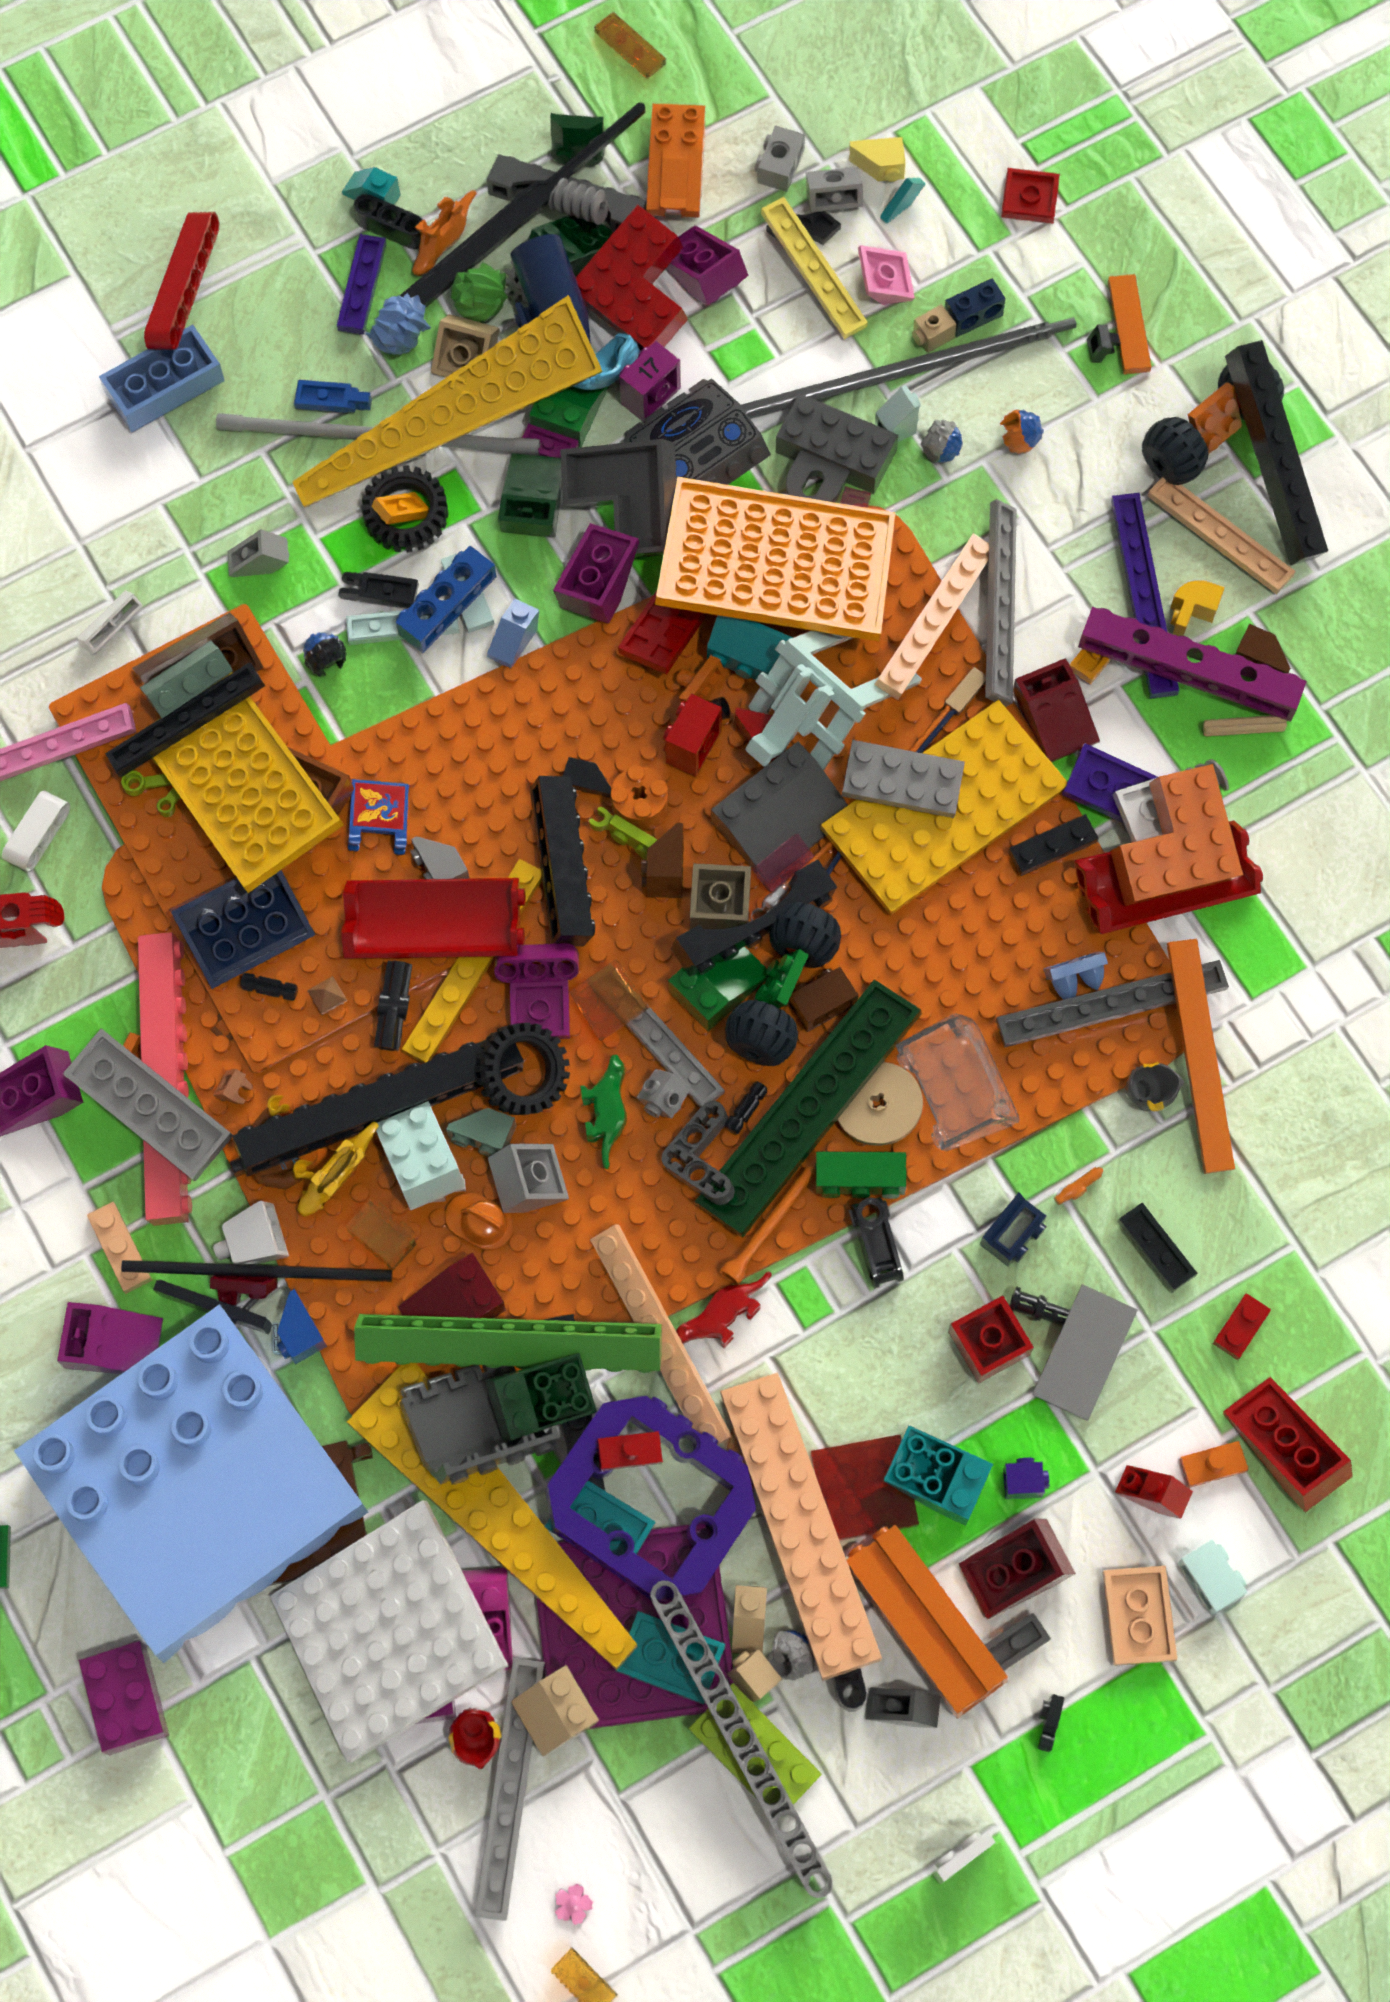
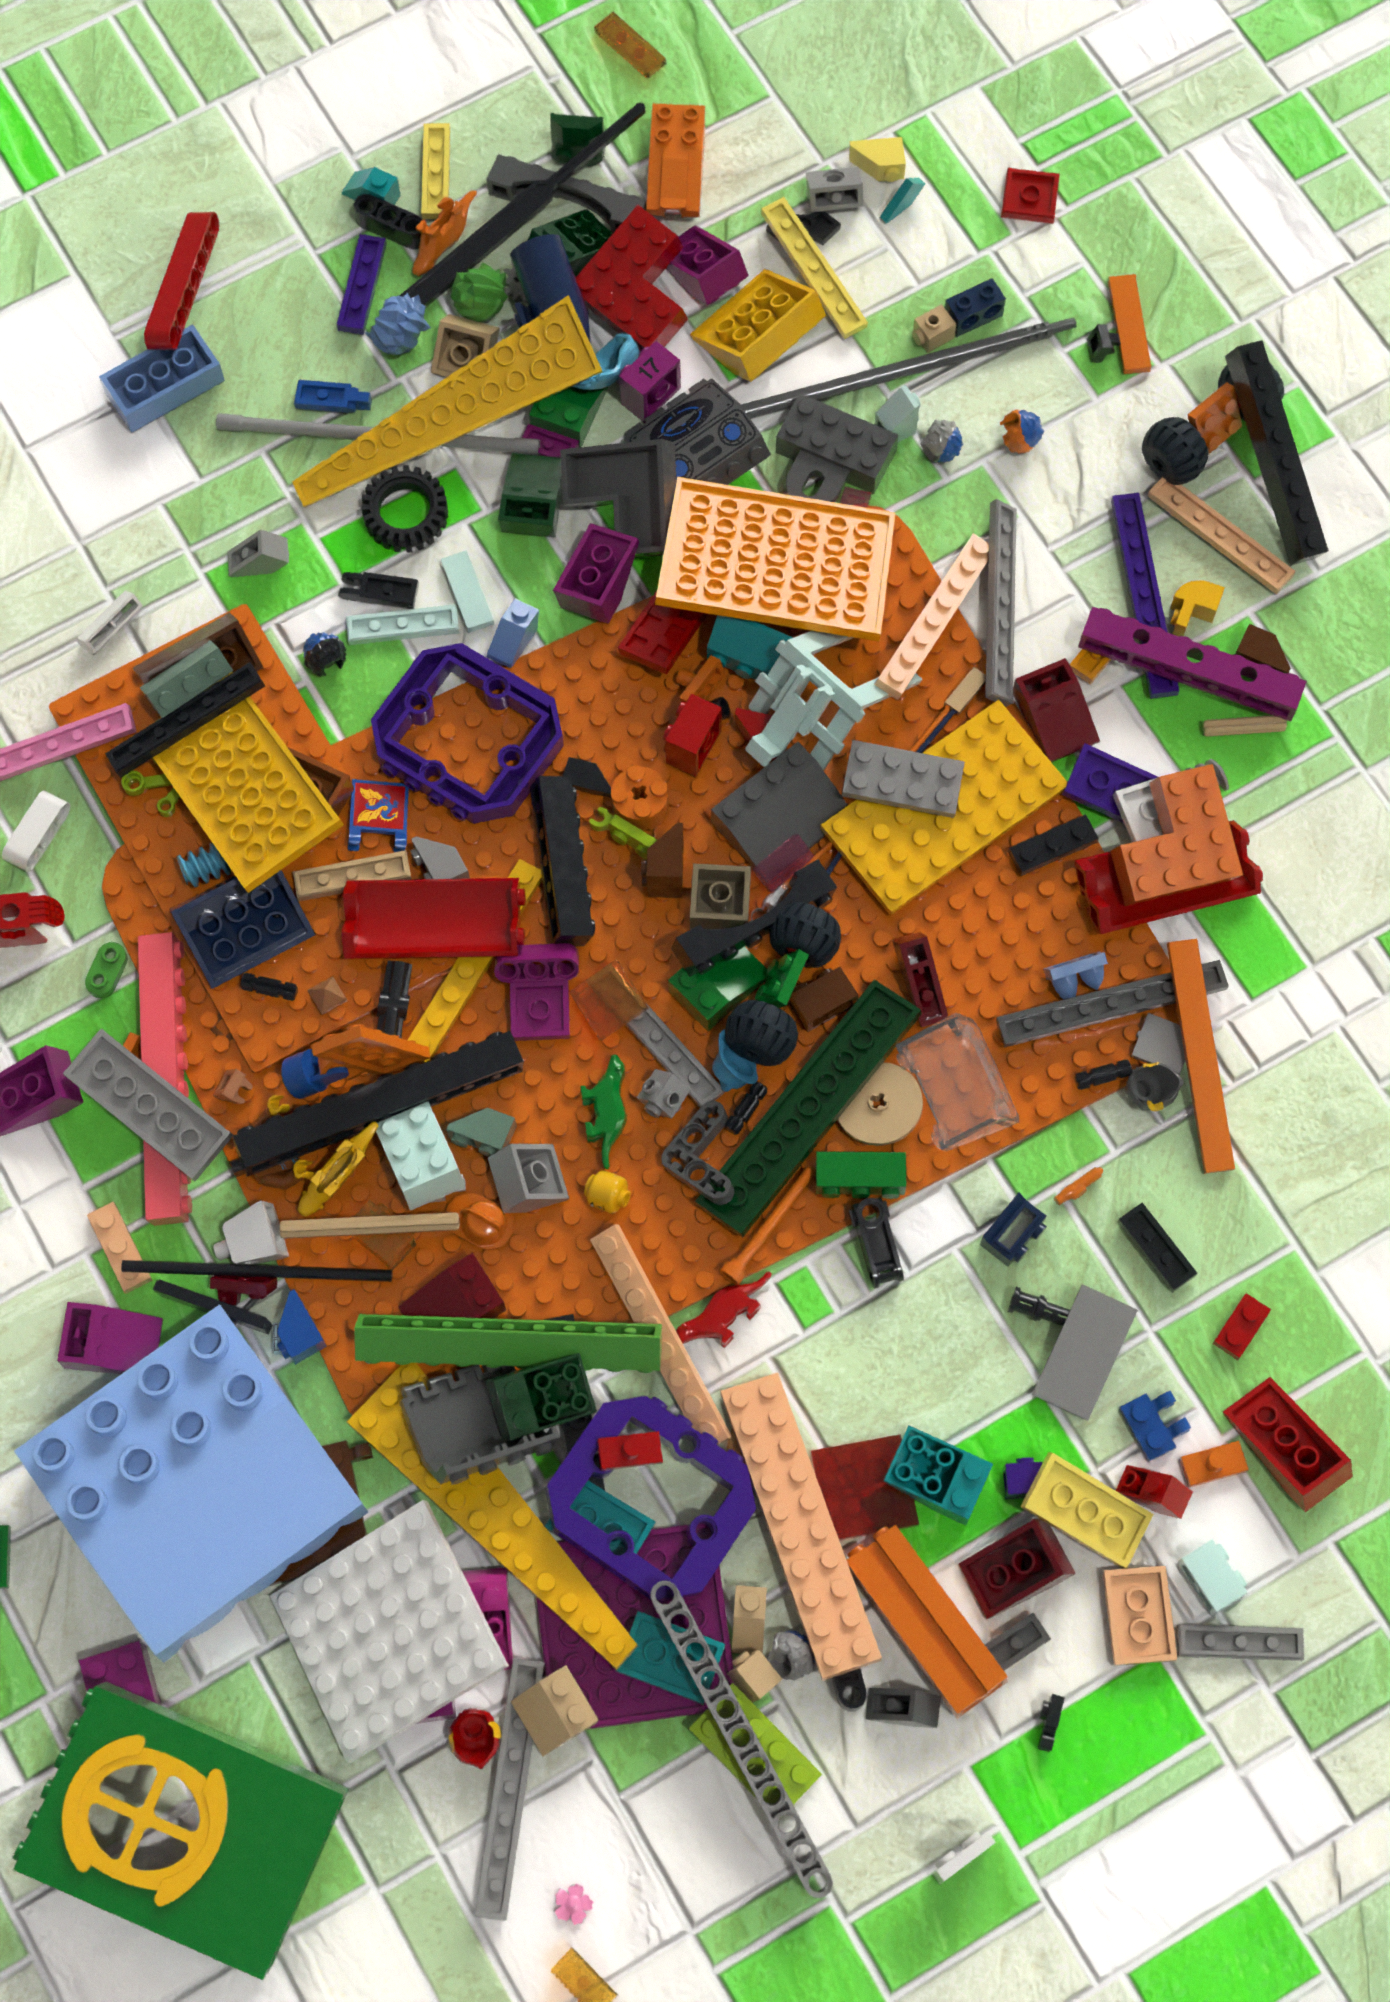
light orange plate [371,492,430,525] -> none
blue brick [395,545,497,654] -> none
black tyre [475,1023,570,1115] -> none
light grey piece [549,178,609,225] -> none
light grey brick [755,125,805,192] -> none
bright pink slope [858,245,915,305] -> none
red brick [948,1295,1034,1384] -> none
none -> green panel [12,1682,349,1981]
none -> bright green plate [85,942,128,998]
none -> medium azure piece [177,843,231,887]
none -> tan axle [279,1212,460,1239]
none -> orange plate [281,1024,430,1099]
none -> tan tile [293,850,412,902]
none -> dark purple panel [371,643,564,824]
none -> light yellow plate [421,123,451,219]
none -> yellow head [584,1170,631,1214]
none -> yellow slope [690,269,826,382]
none -> dark azure piece [712,1029,758,1092]
none -> dark red slope [893,932,949,1028]
none -> light yellow plate [1021,1452,1154,1569]
none -> black axle [1074,1059,1132,1090]
none -> blue plate [1119,1391,1191,1463]
none -> light grey piece [1131,1013,1185,1075]
none -> light grey tile [1177,1624,1304,1661]

